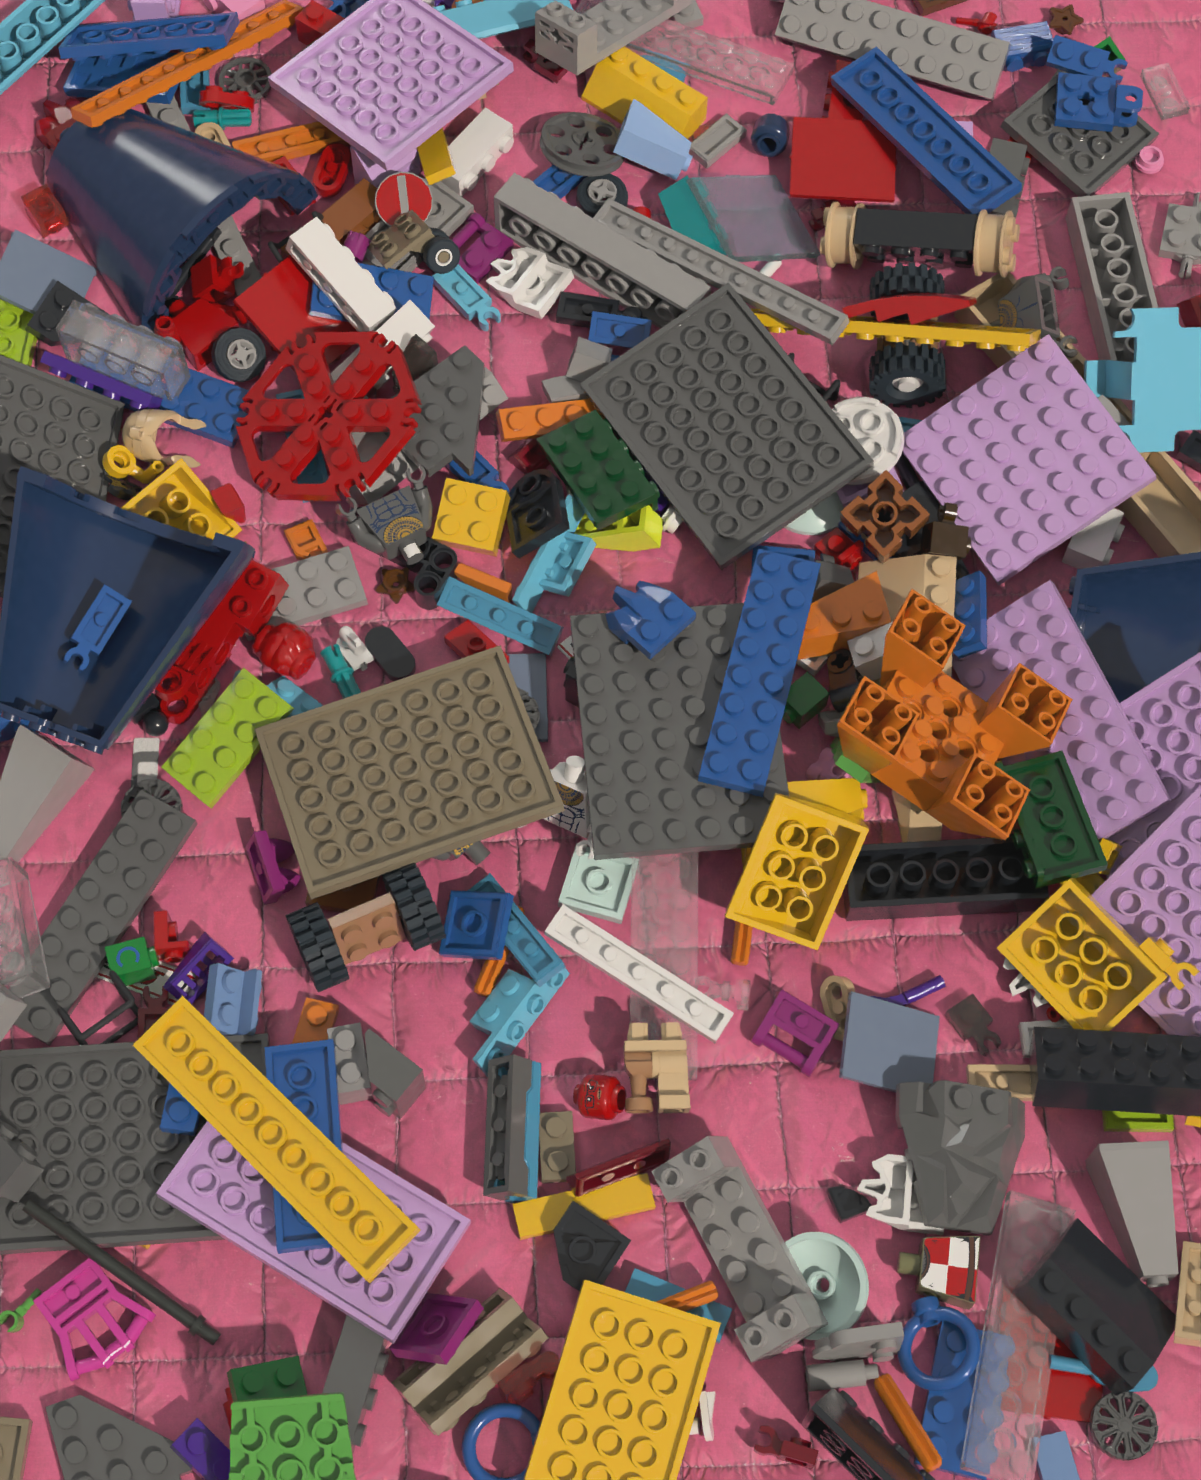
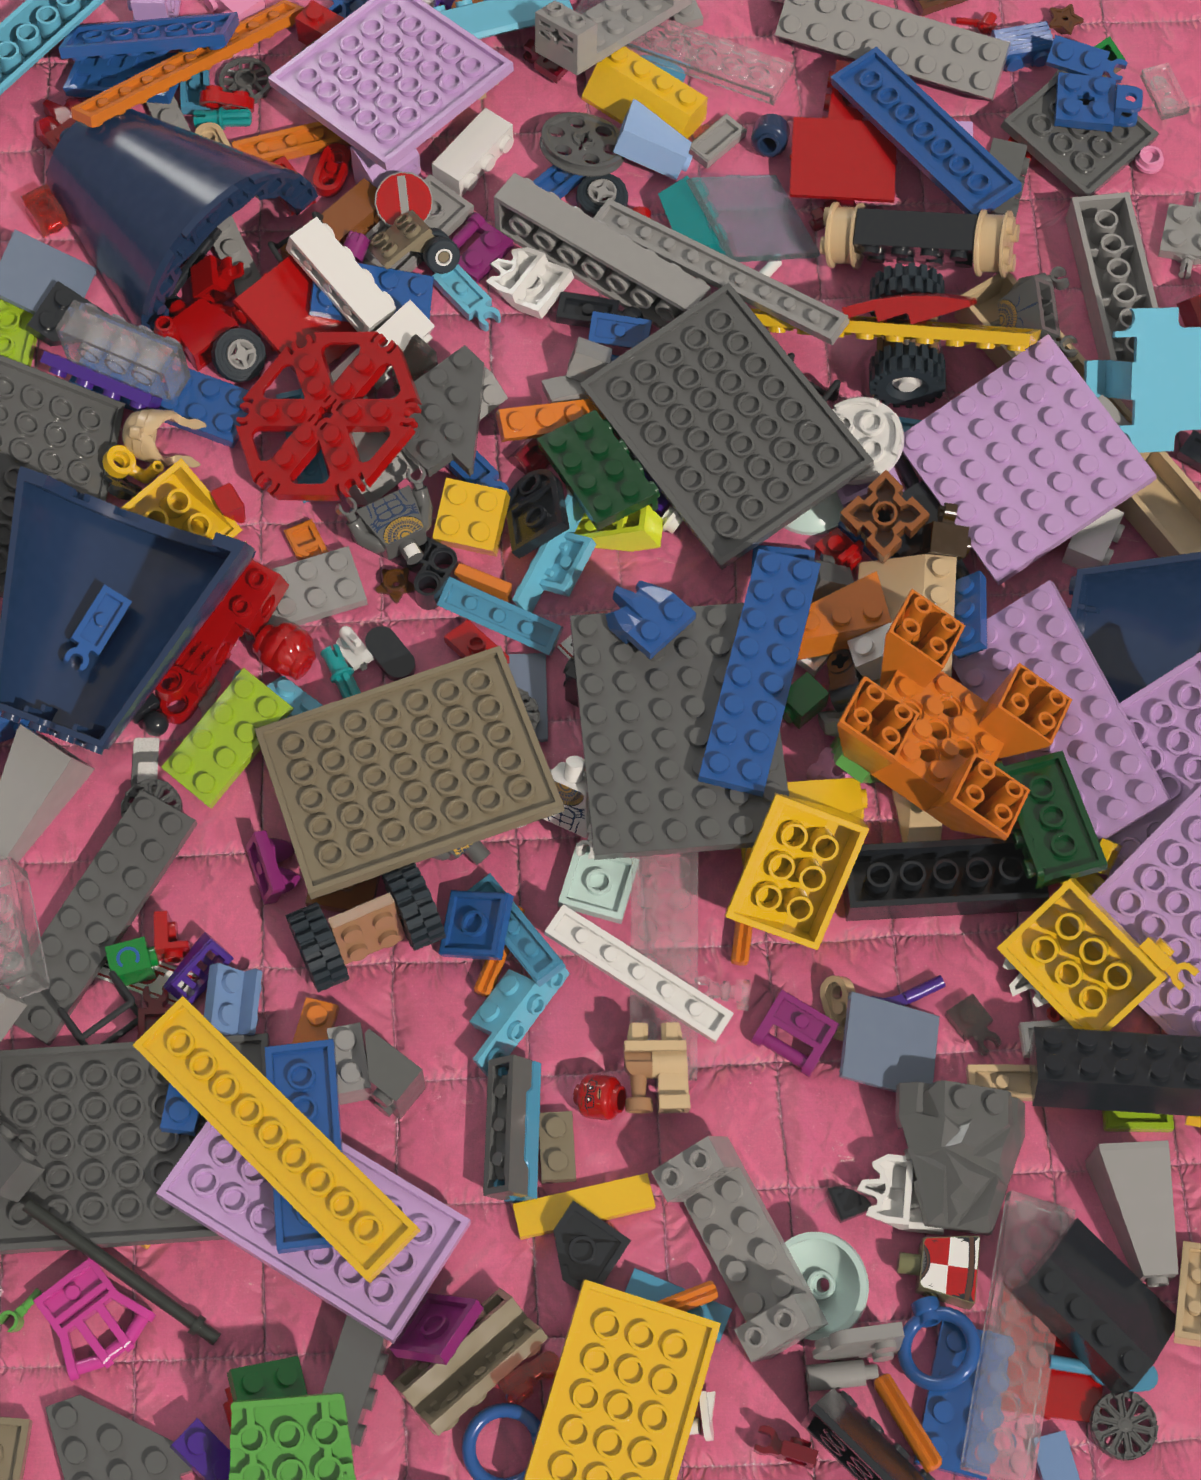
yellow tile [417,127,456,185] -> none
dark red slope [566,1138,671,1197] -> none

